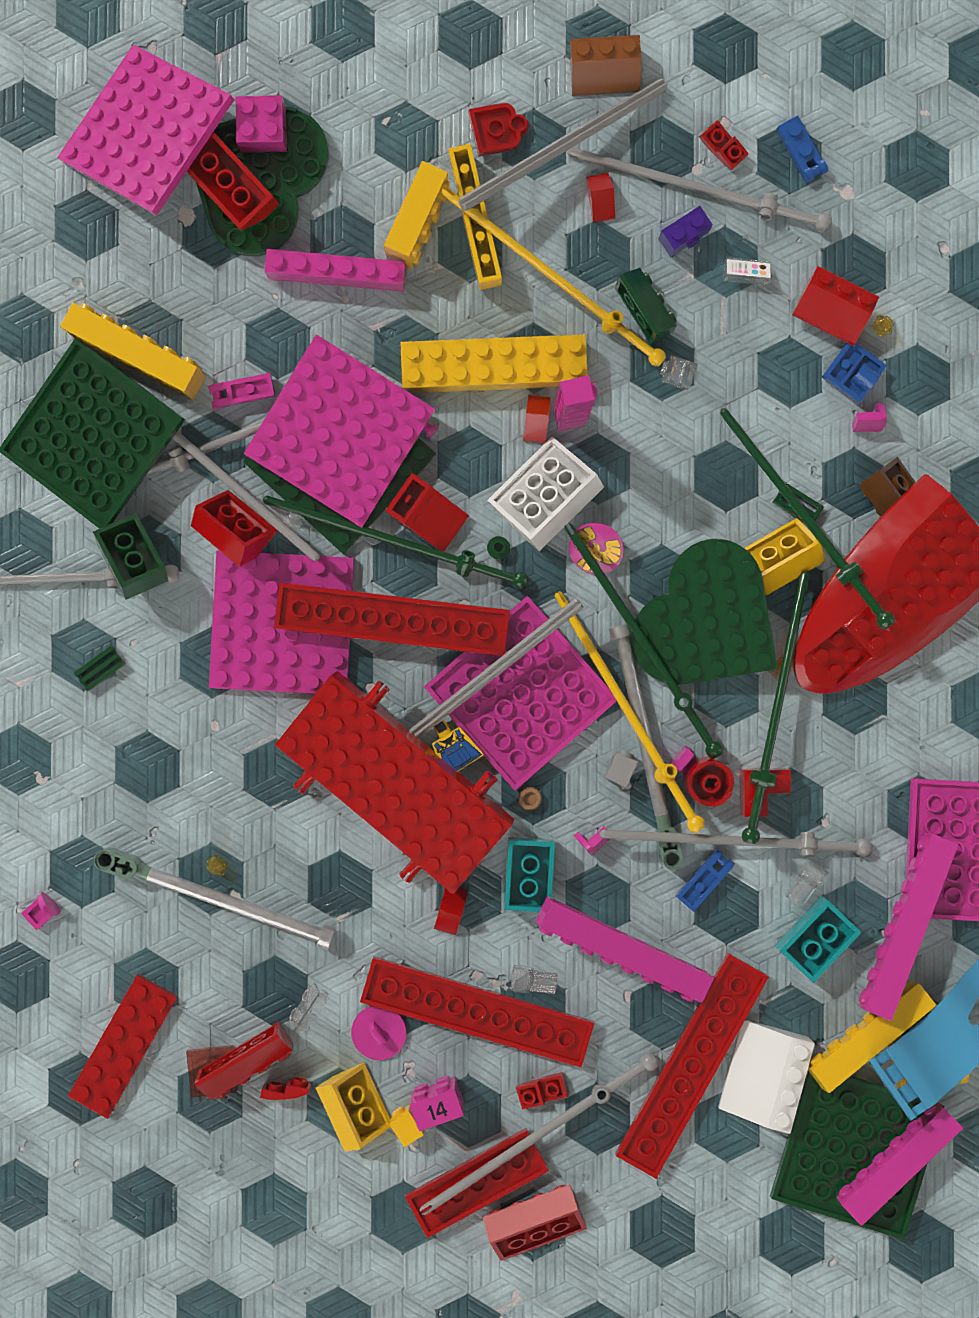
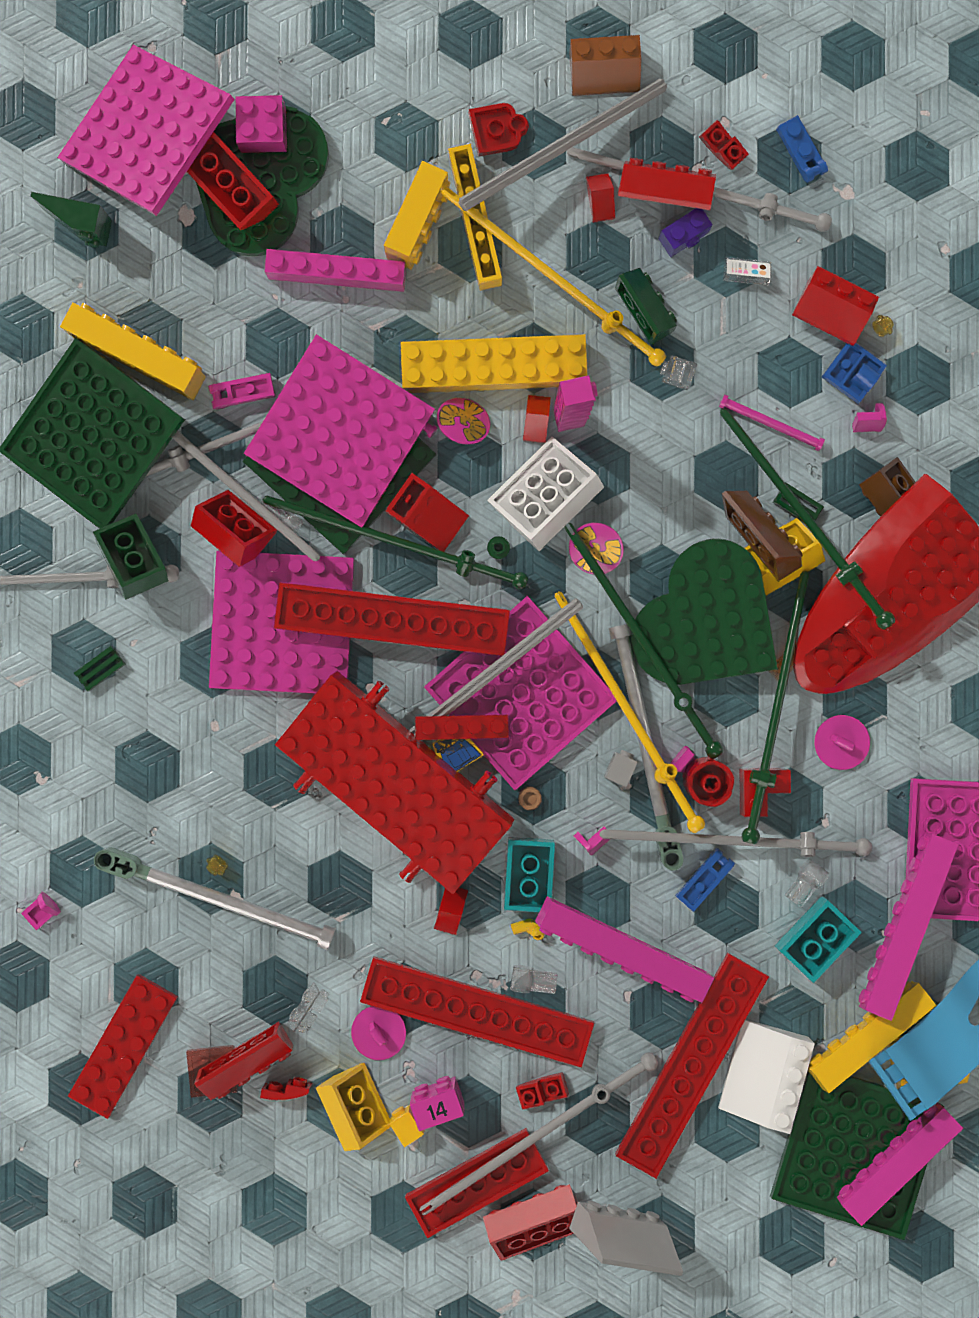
none -> dark green slope [30,192,112,248]
none -> red plate [415,715,509,740]
none -> shield [437,398,490,444]
none -> yellow arm [511,918,545,940]
none -> light grey slope [569,1201,683,1276]
none -> red slope [618,158,716,210]
none -> dark pink bar [719,394,825,452]
none -> reddish brown slope [722,491,803,582]
none -> dark pink shield [814,715,870,770]

